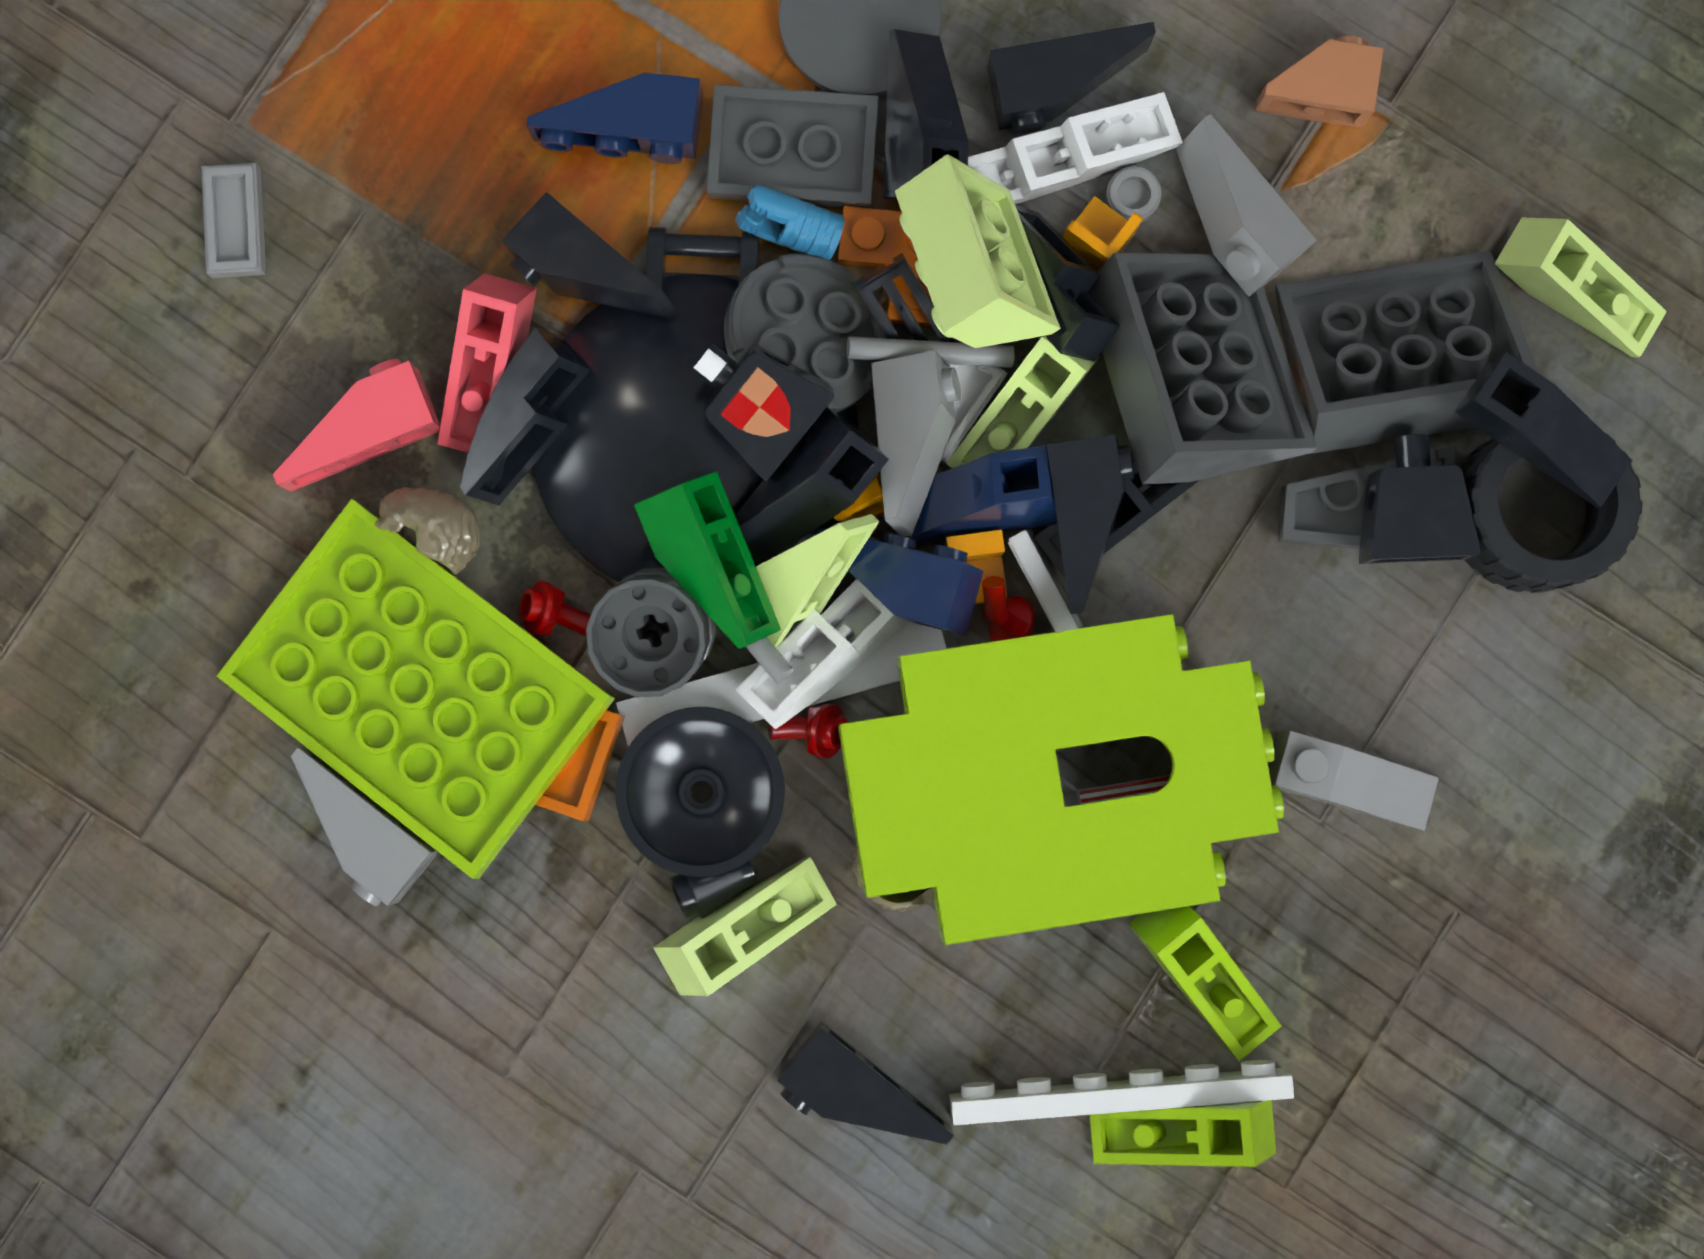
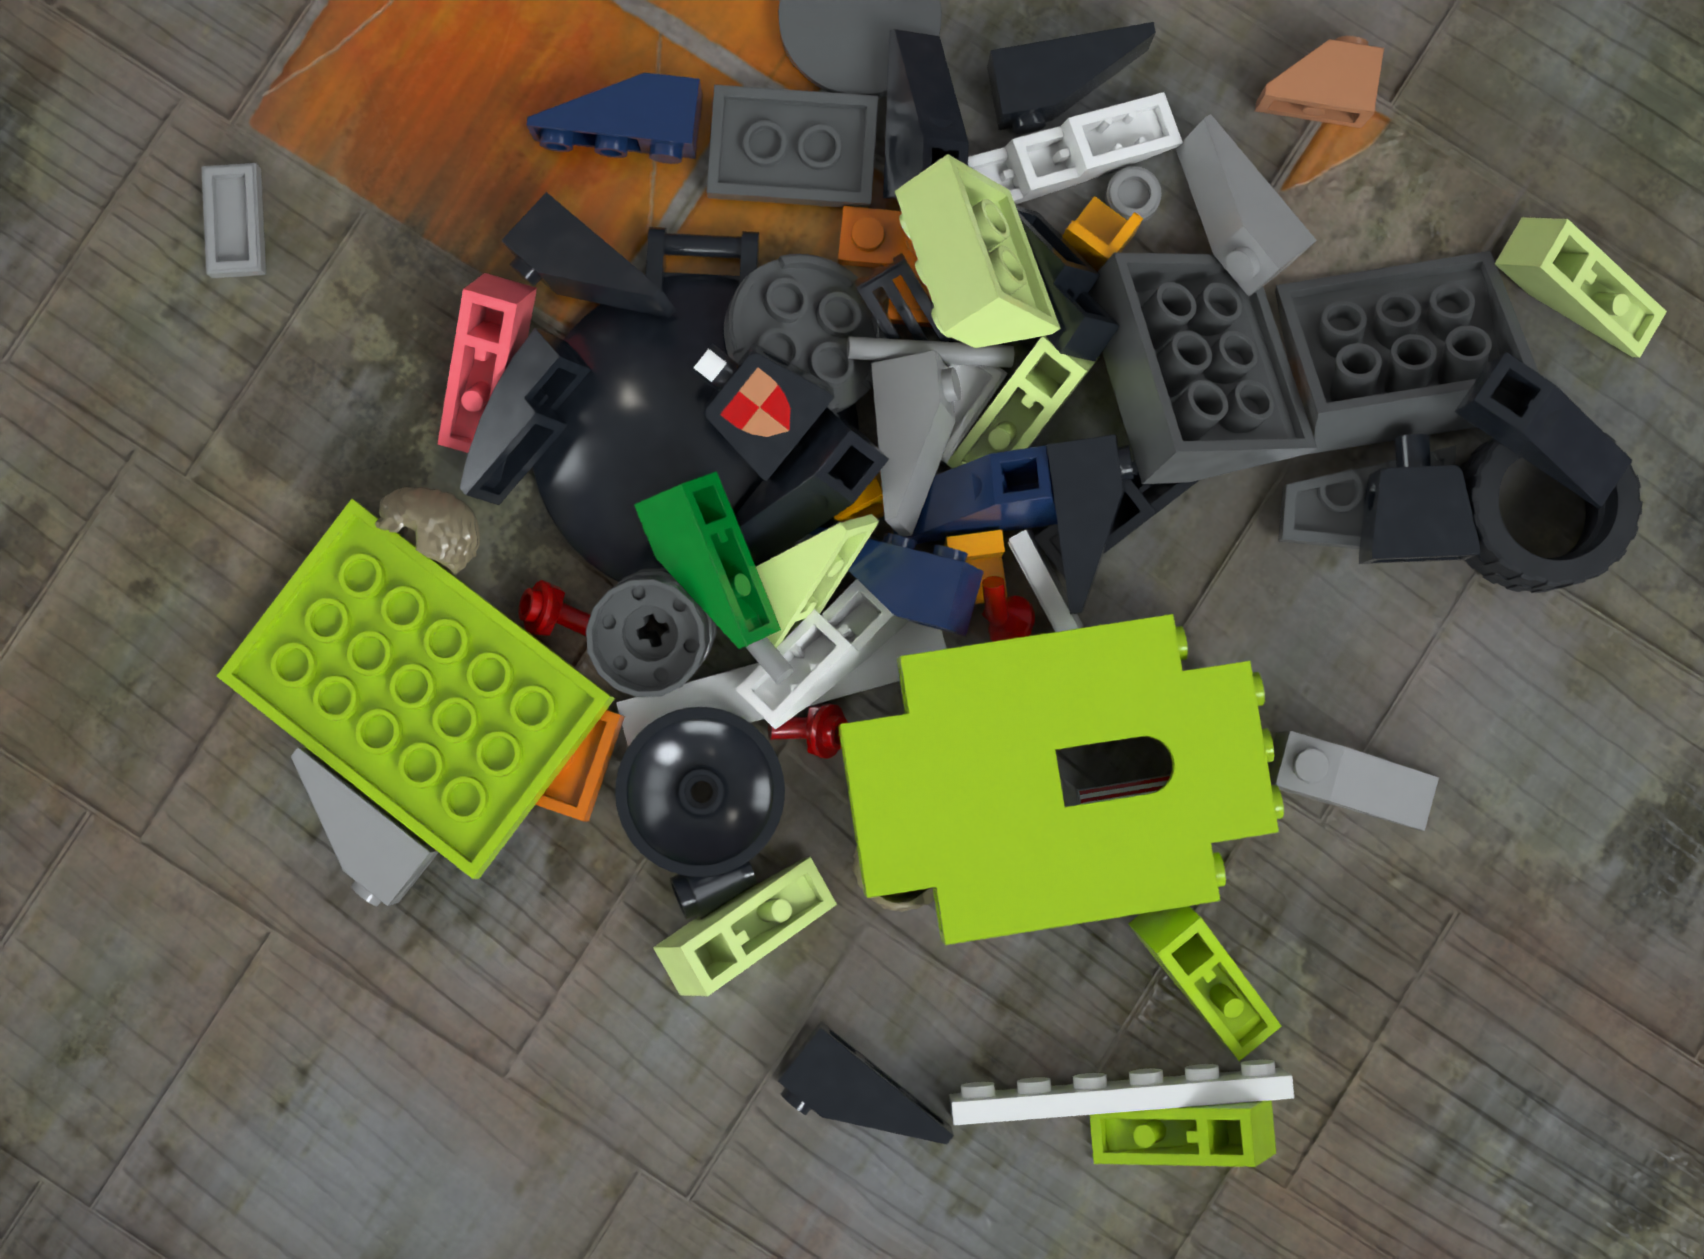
coral slope [273,359,441,492] -> none
dark azure hinge [735,184,845,261] -> none

